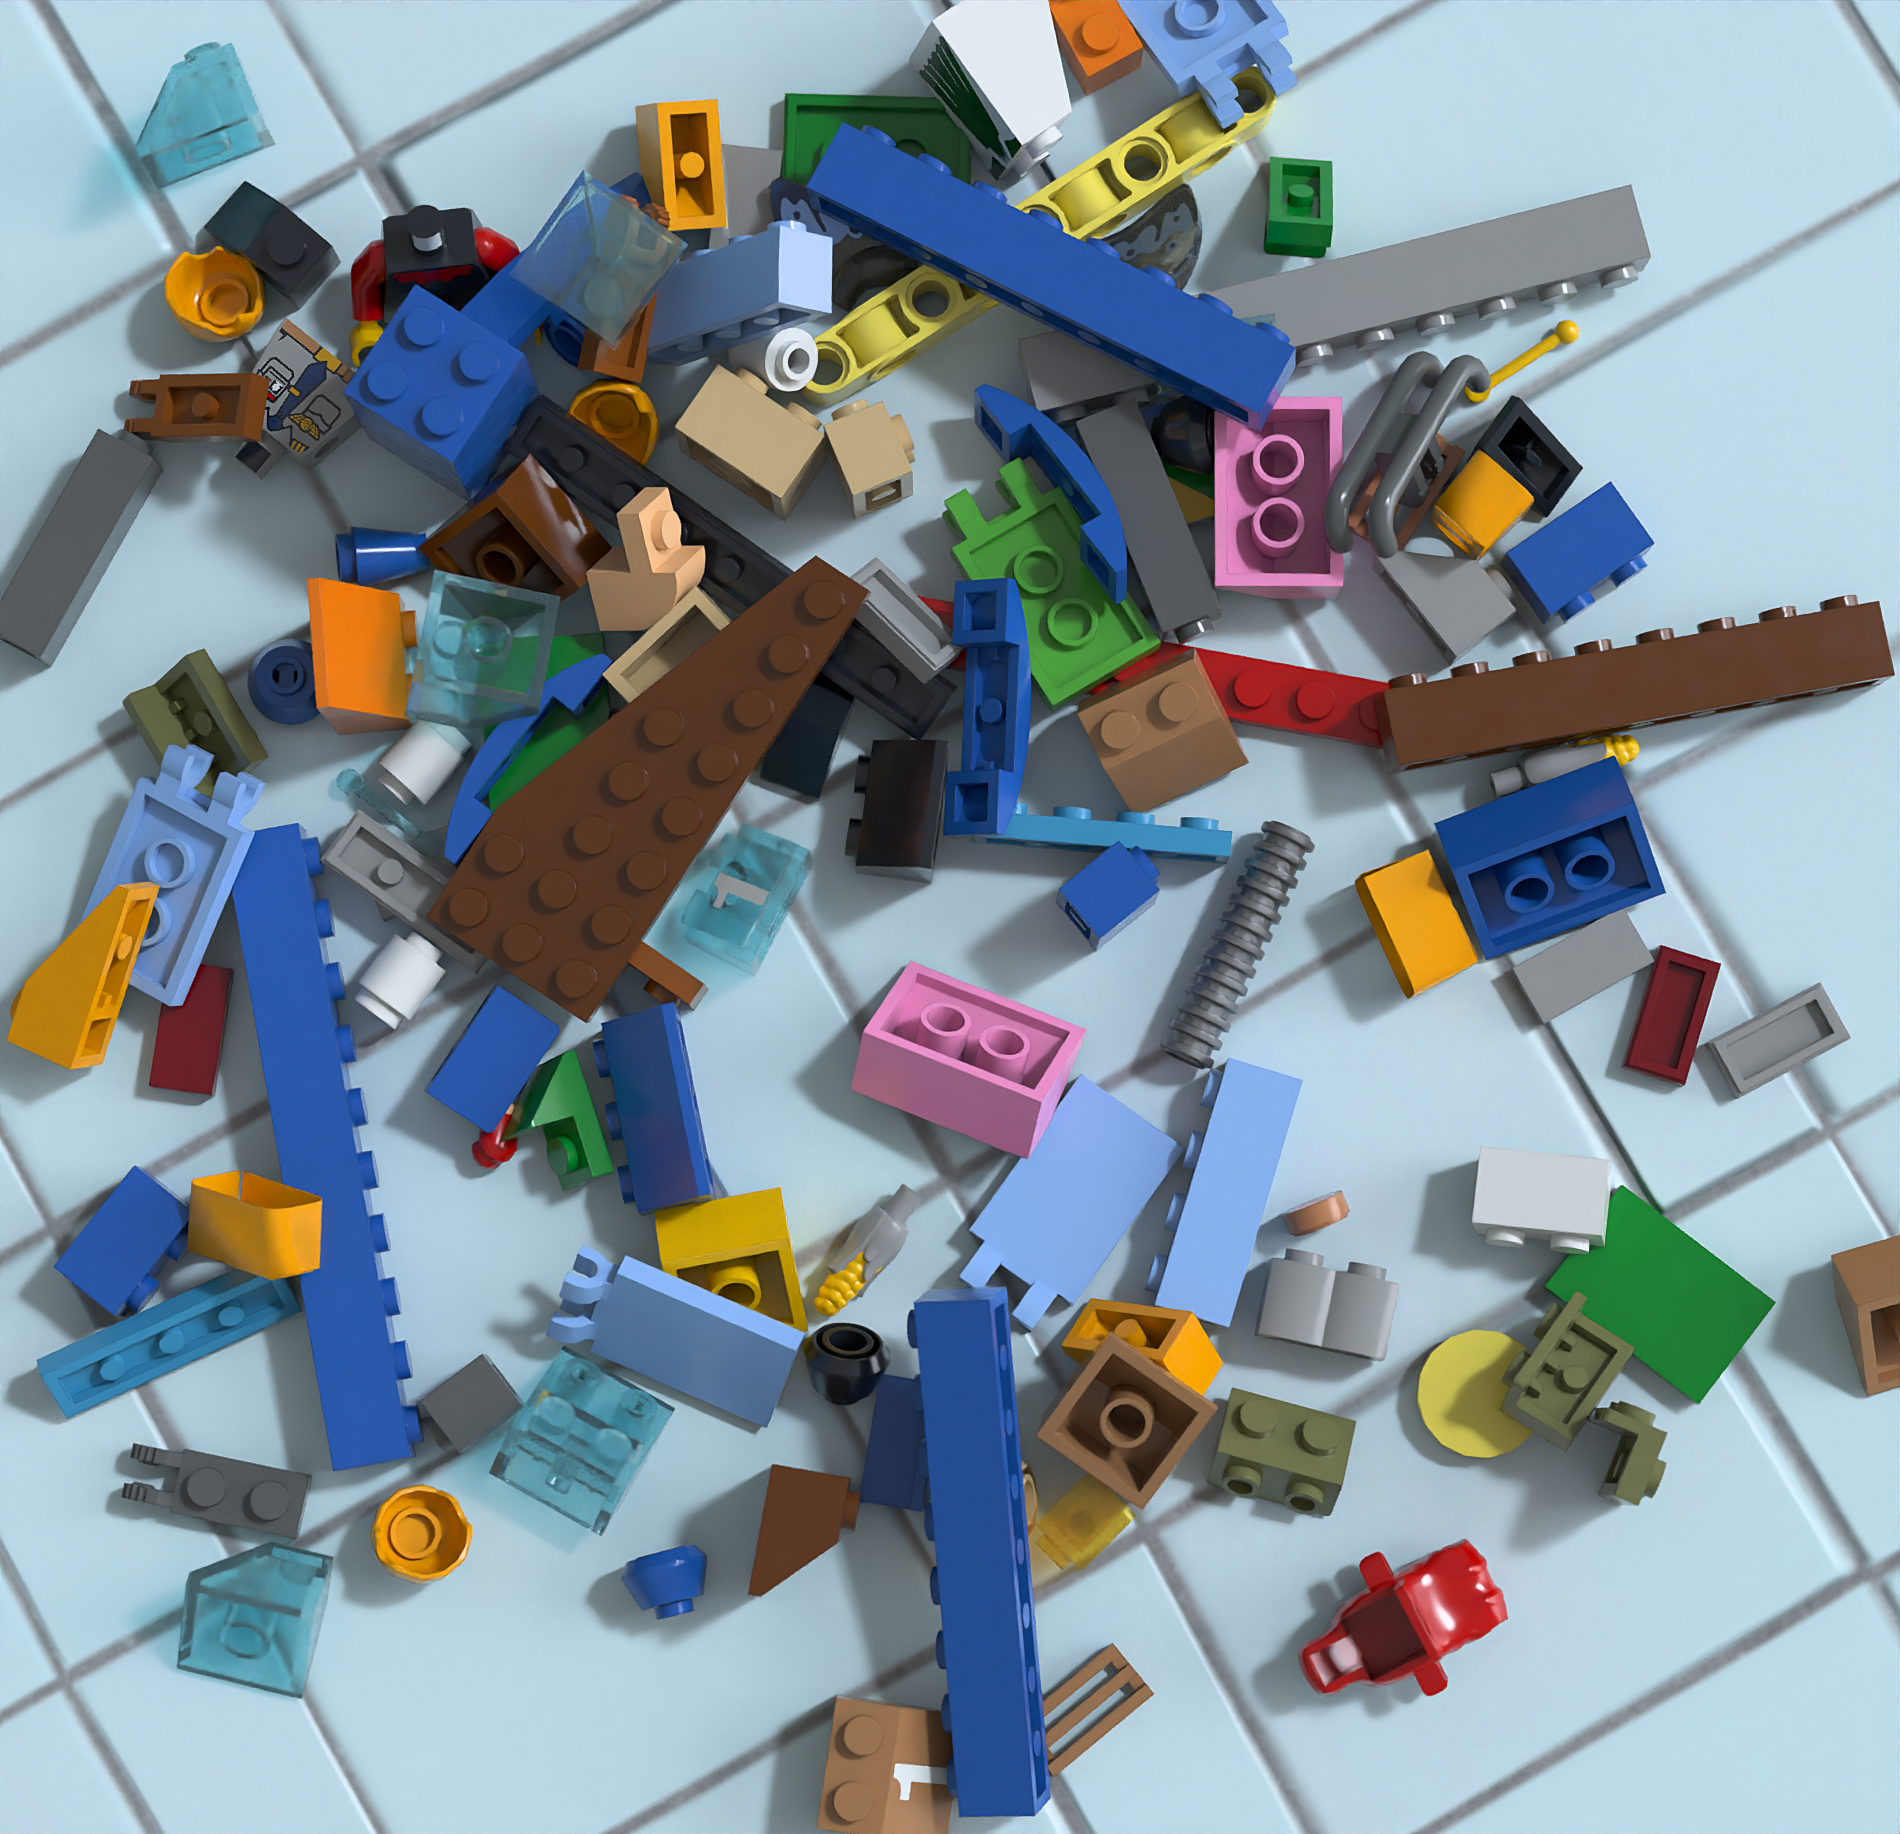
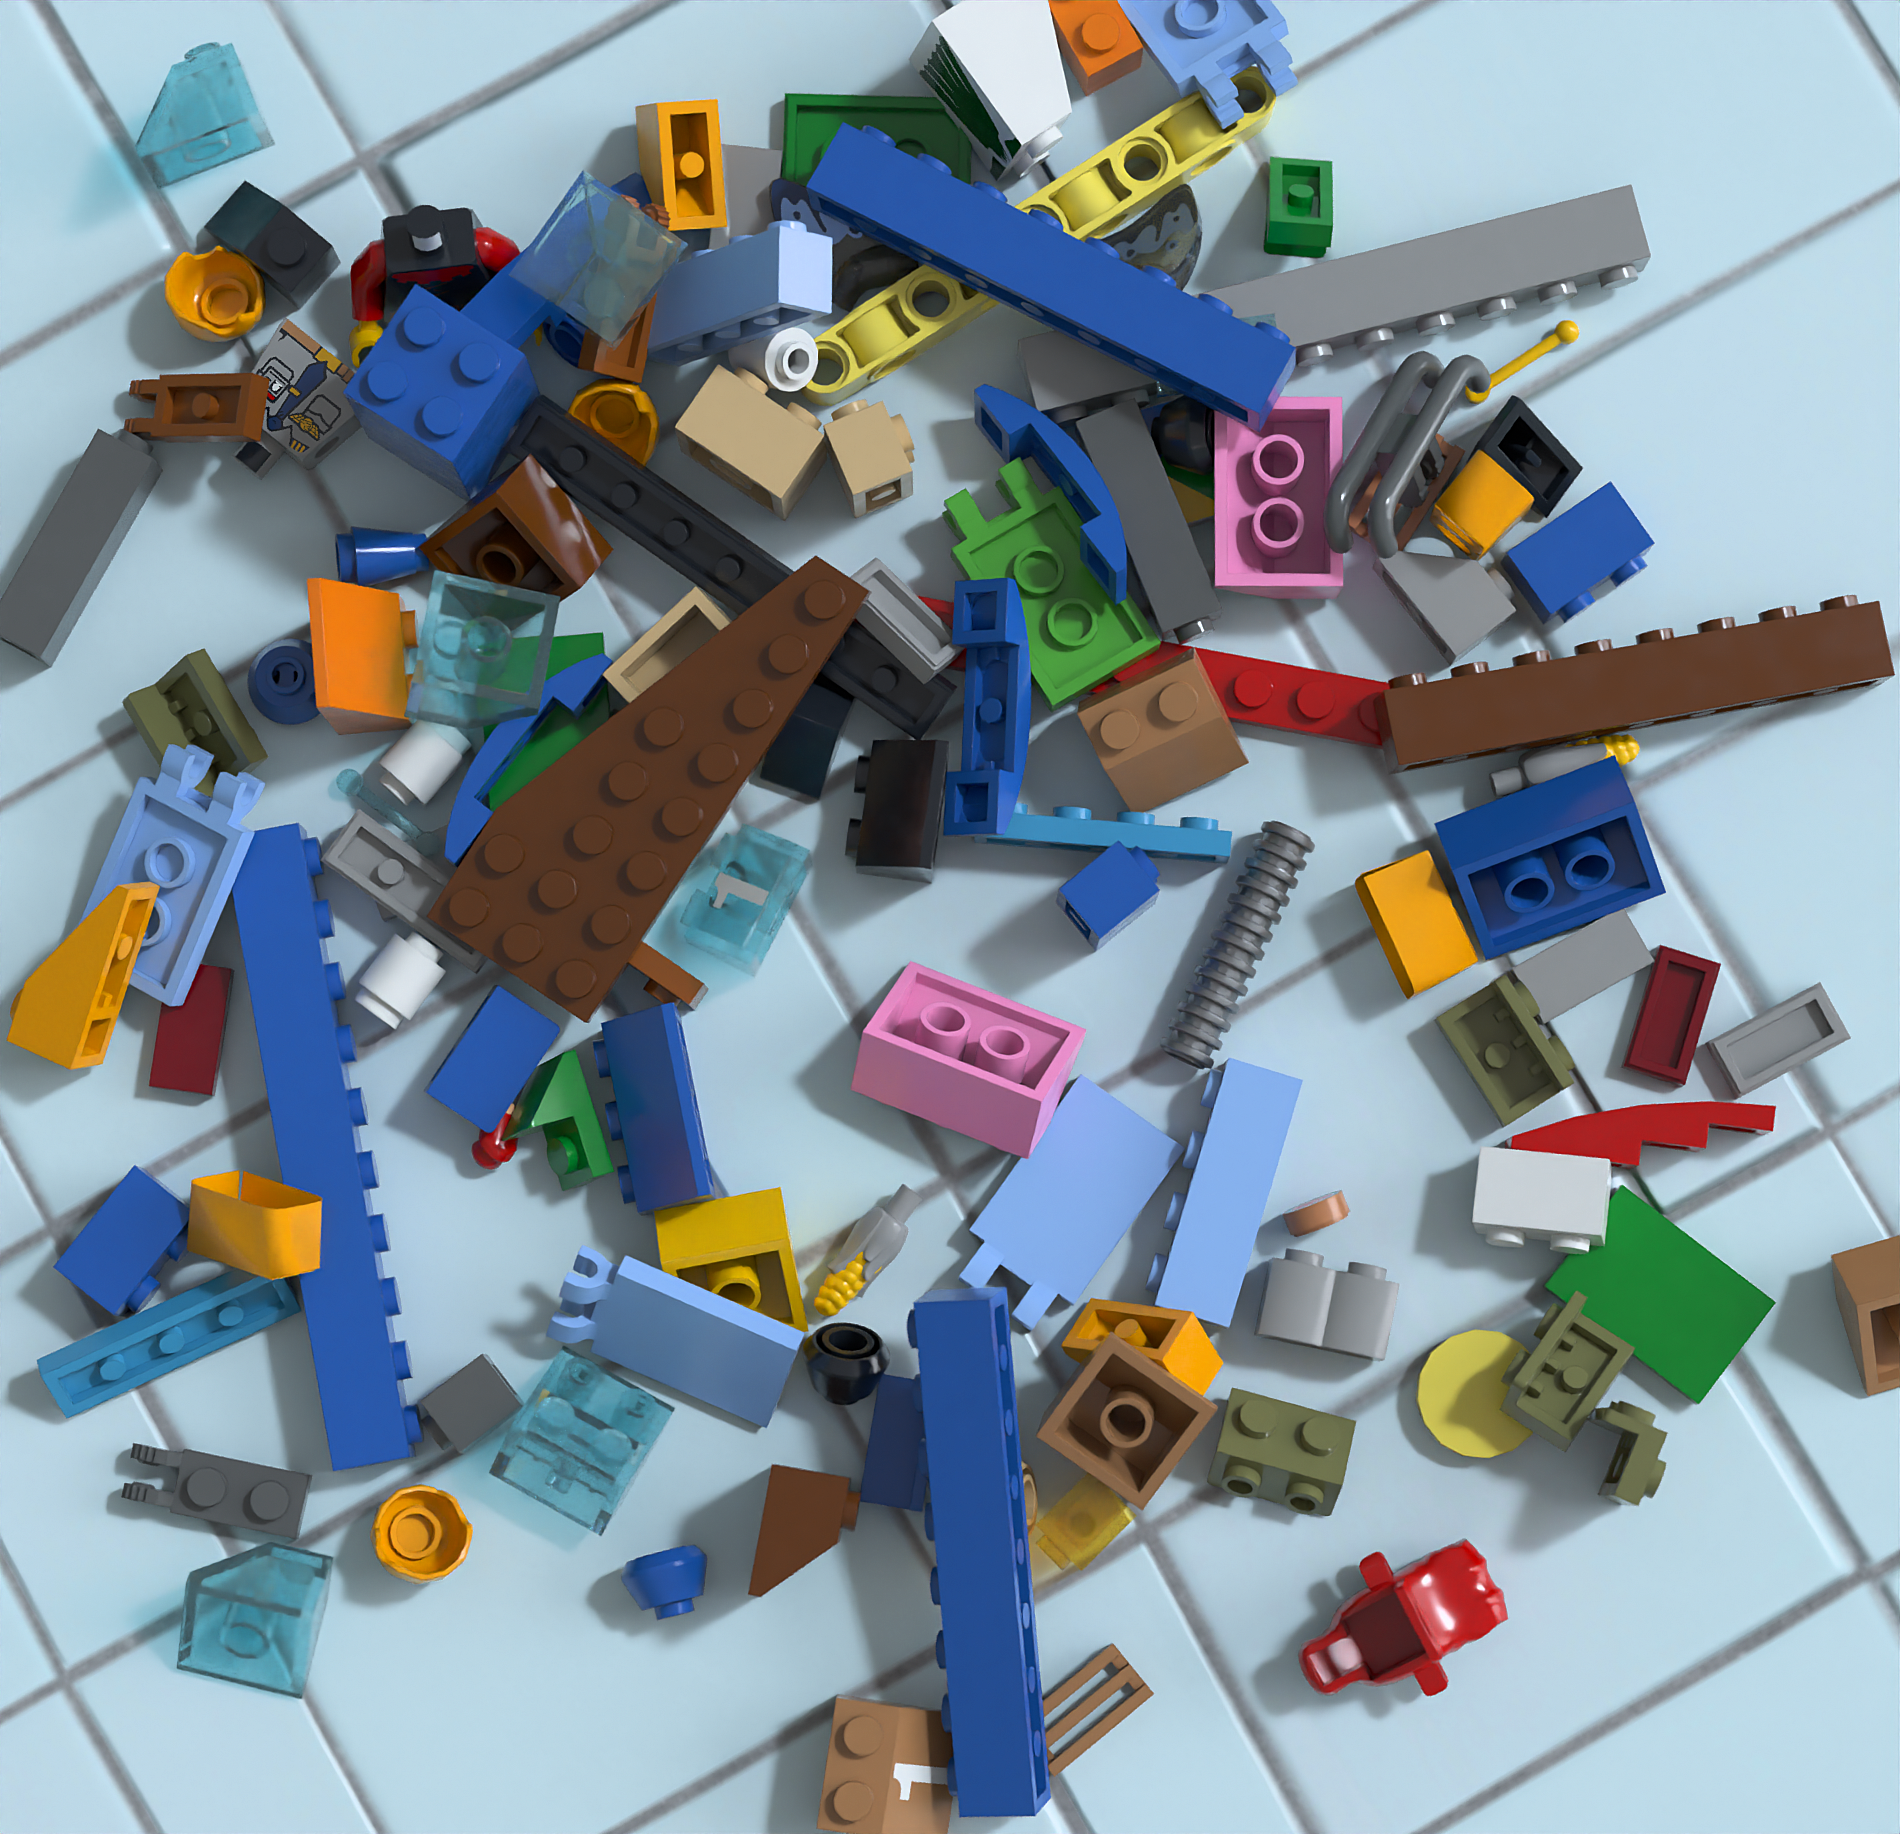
light nougat brick [586,487,705,631] -> none
none -> olive bracket [1434,974,1575,1128]
none -> red slope [1504,1101,1776,1169]

